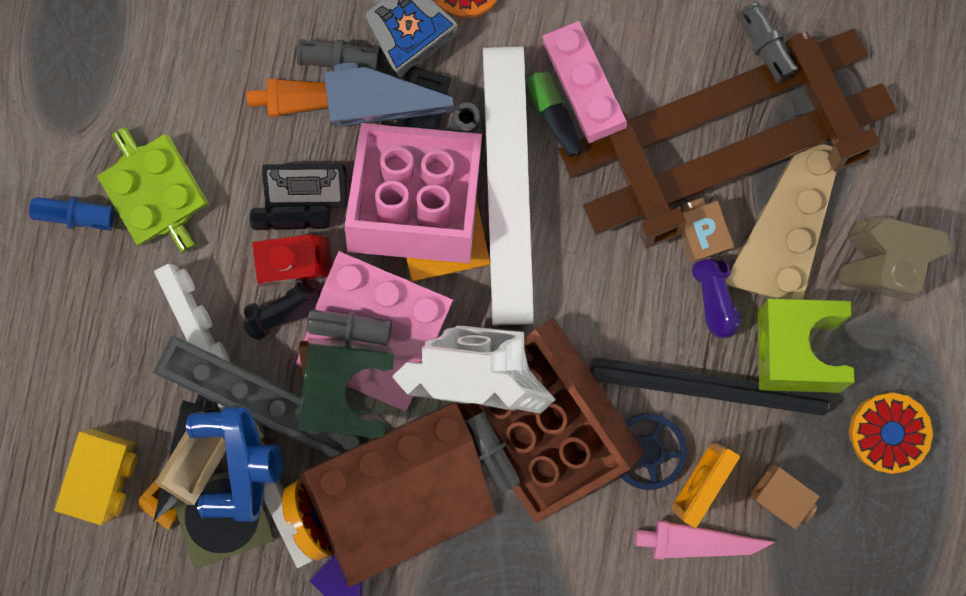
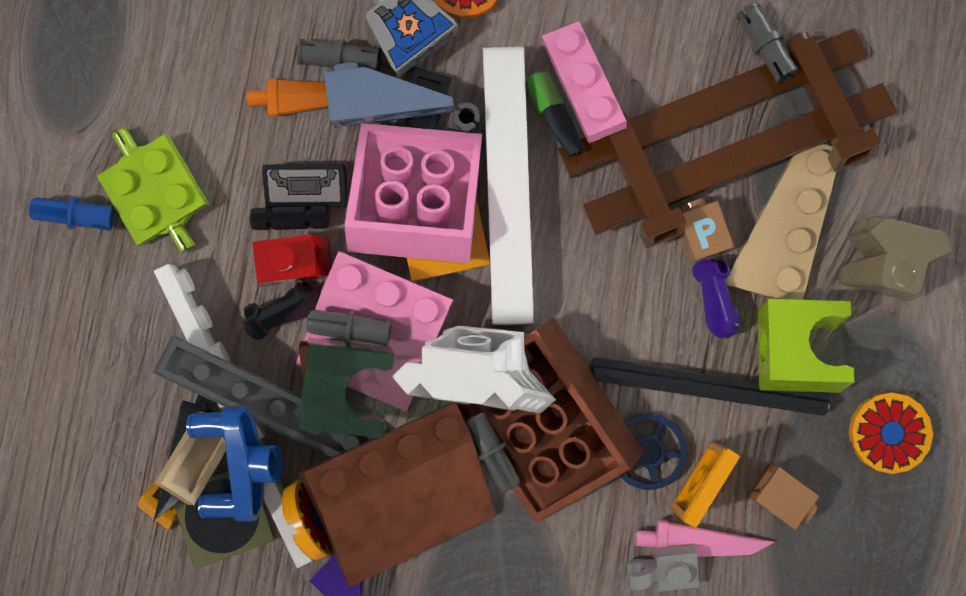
yellow brick [54,429,138,525] -> none
none -> light grey plate [626,544,699,592]

